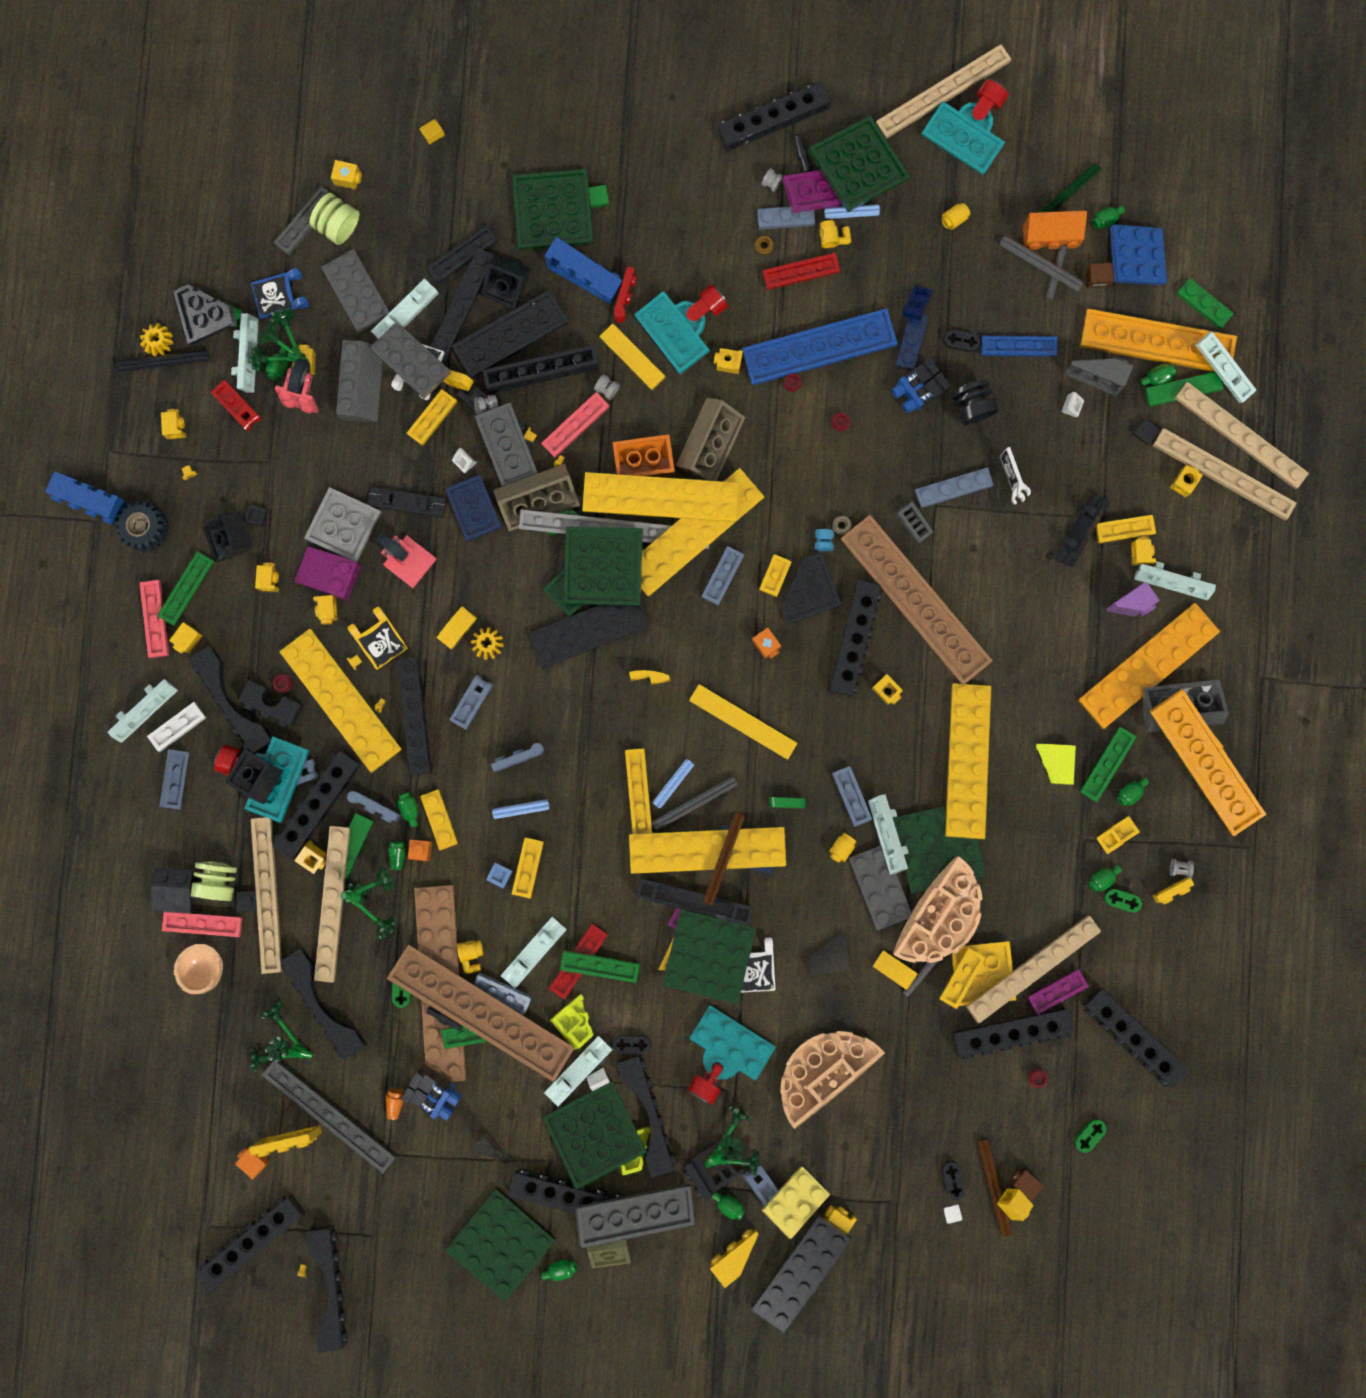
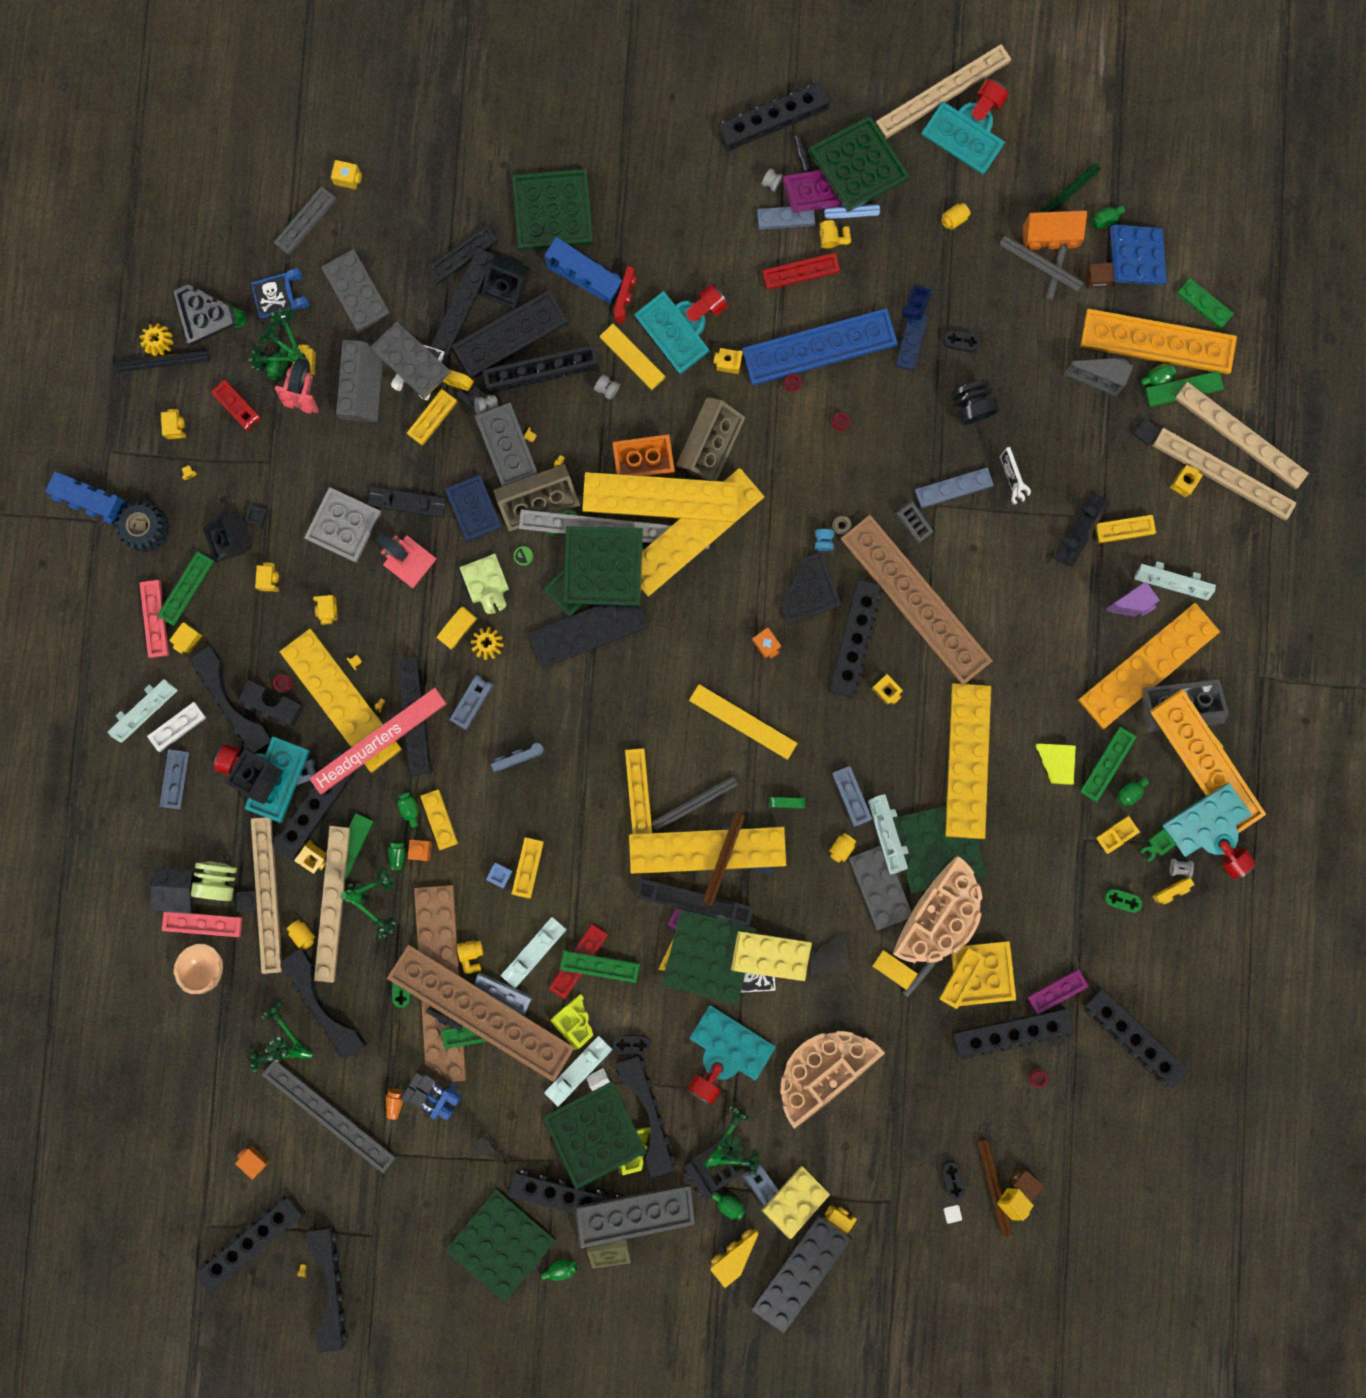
light aqua hinge [231,313,258,393] -> none
yellow plate [249,1125,322,1157] -> none
magenta slope [294,547,361,601] -> none
yellowish green wheel [309,193,360,245] -> none
flag [347,607,408,670] -> none
sand blue plate [347,791,401,823] -> none
light aqua hinge [371,279,439,339] -> none
yellow slope [419,119,445,144] -> none
white slope [452,448,477,473] -> none
light blue axle [492,800,549,819] -> none
coral plate [541,392,610,458] -> none
green tile [588,185,609,208] -> none
yellow slope [629,670,670,685] -> none
light blue axle [653,759,694,808] -> none
sand blue plate [701,546,744,606] -> none
pearl gold plate [755,236,774,255] -> none
yellow plate [759,554,792,597] -> none
hips [891,357,951,413] -> none
tan plate [966,916,1101,1023] -> none
blue tile [981,336,1057,357] -> none
white slope [1061,392,1084,417] -> none
green beam [1074,1119,1107,1153] -> none
green plant [1088,865,1122,892] -> none
yellow brick [1131,537,1156,566] -> none
light aqua hinge [1195,332,1256,403] -> none
none -> yellow brick [287,920,315,949]
none -> coral tile [309,688,447,794]
none -> yellowish green plate [460,554,509,614]
none -> bright green tile [514,546,533,566]
none -> light yellow plate [731,931,812,981]
none -> green plate [1139,829,1176,862]
none -> teal plate [1163,782,1256,879]

